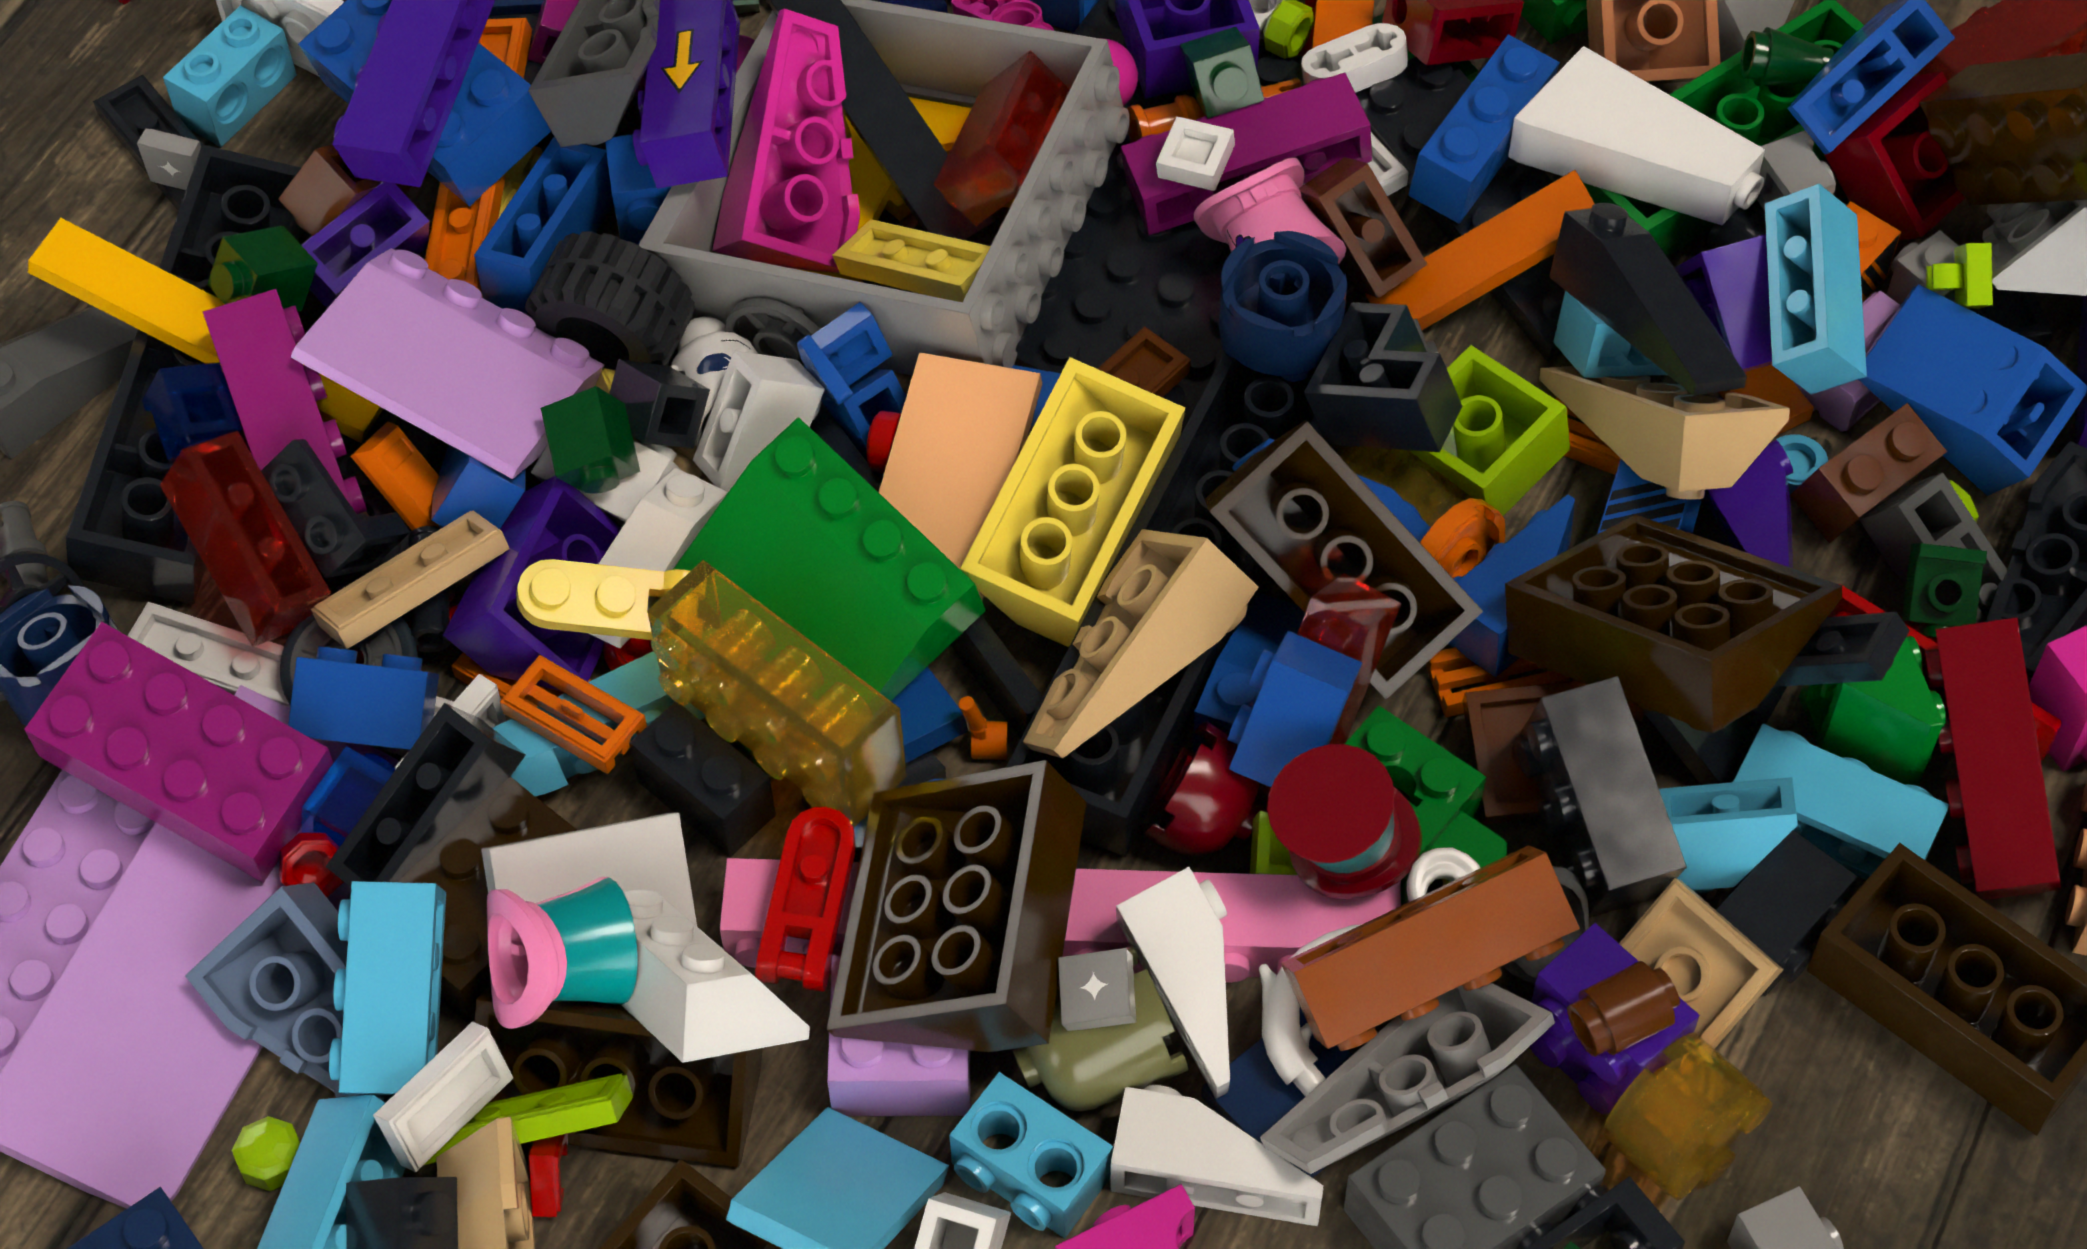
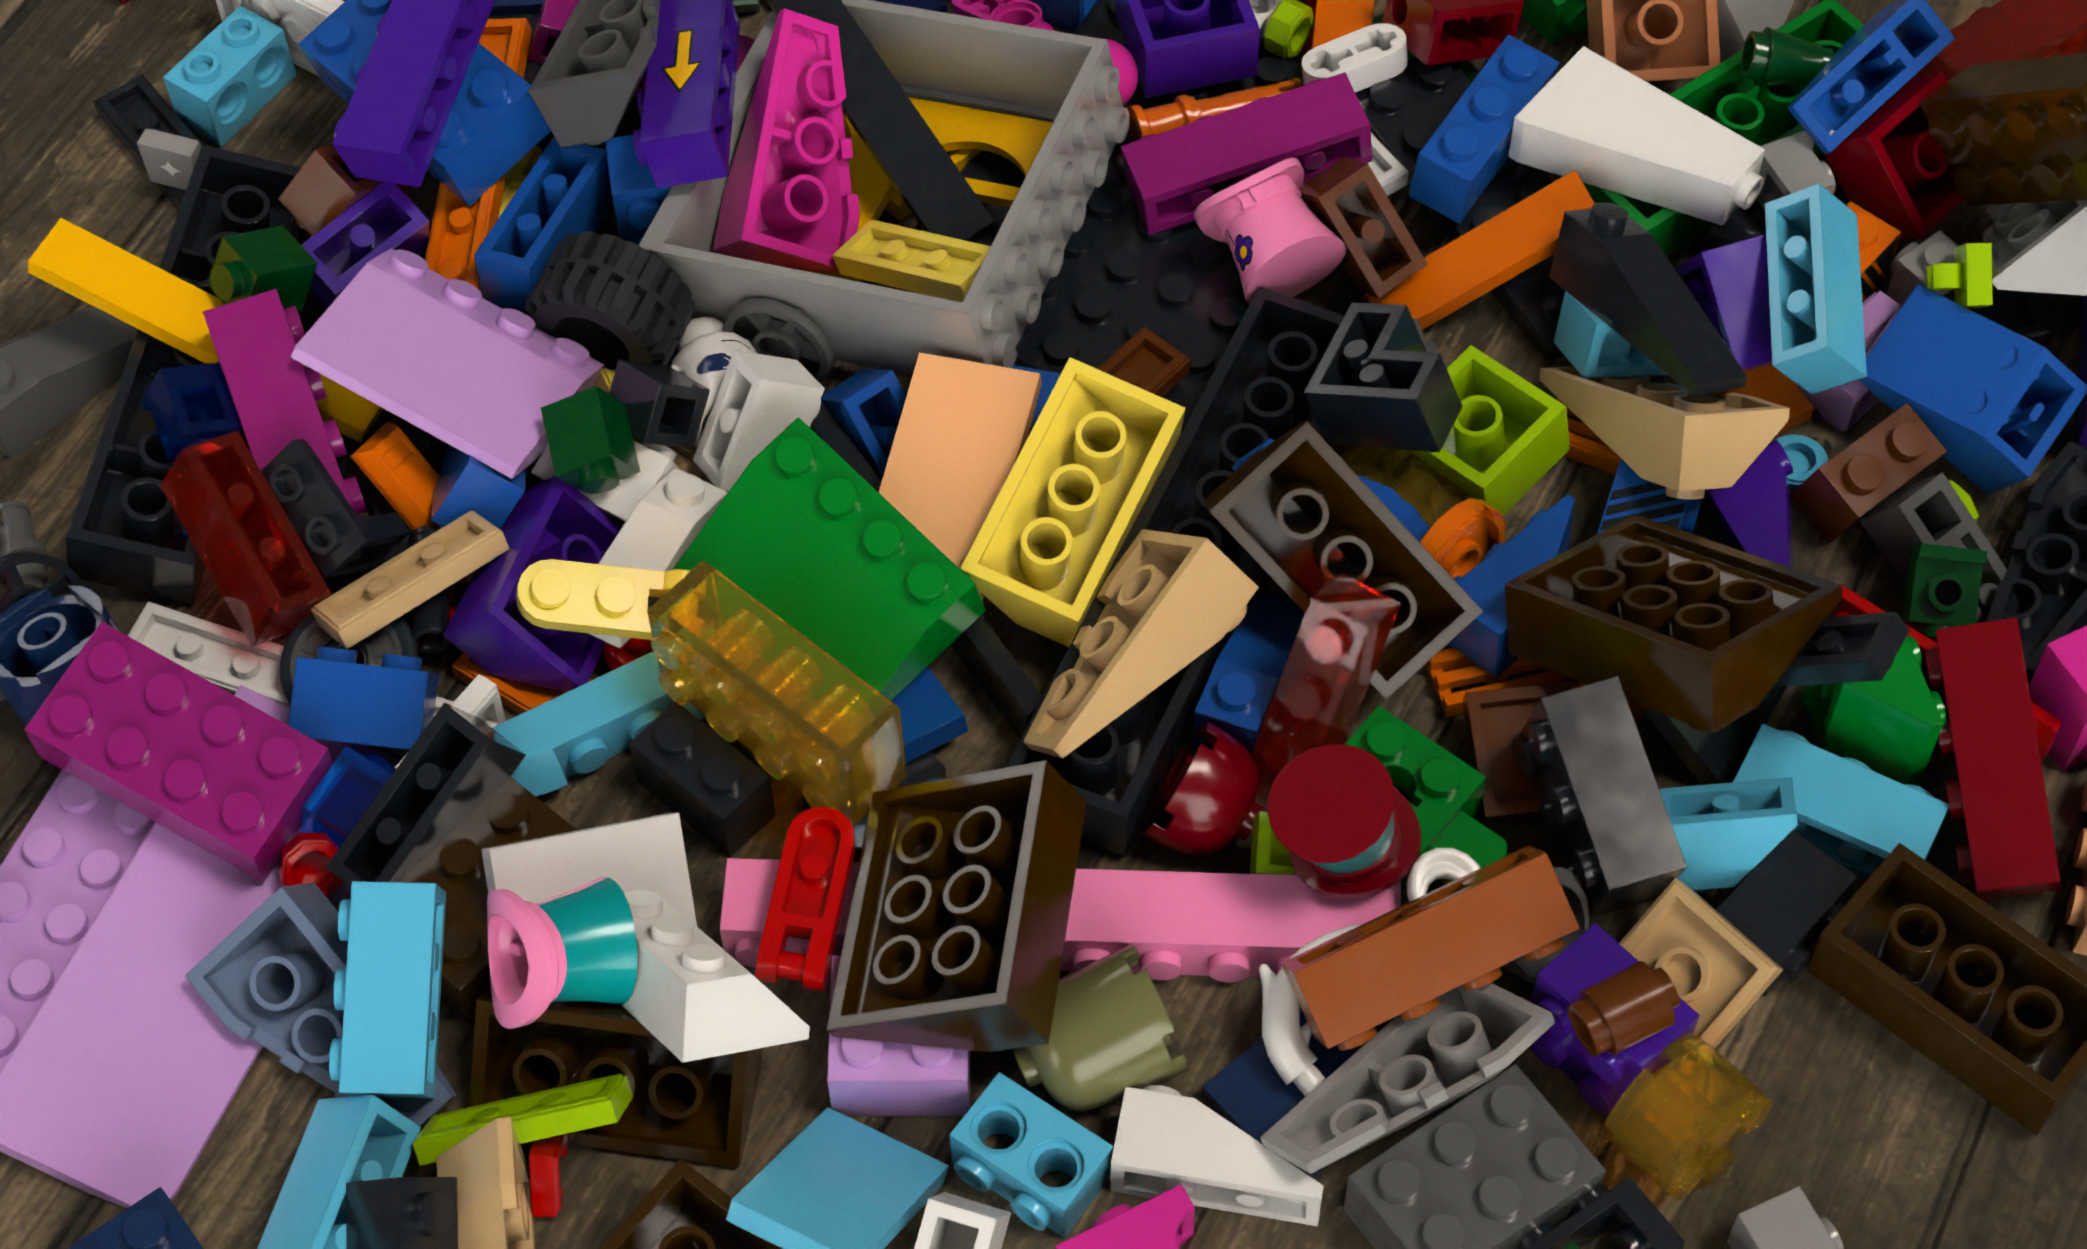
lime tile [231,1116,301,1191] -> none
white tile [373,1022,513,1172] -> none
orange tile [500,655,647,774] -> none
blue tile [797,302,893,406] -> none
red tile [867,411,901,474] -> none
clear red brick [934,50,1070,226] -> none
orange hand [958,696,1008,760] -> none
light grey tile [1058,948,1137,1031] -> none
white slope [1116,867,1230,1099] -> none
white plate [1156,117,1235,191] -> none
brick [1180,26,1264,118] -> none
dark blue brick [1219,231,1347,382] -> none
blue brick [1227,631,1363,787] -> none

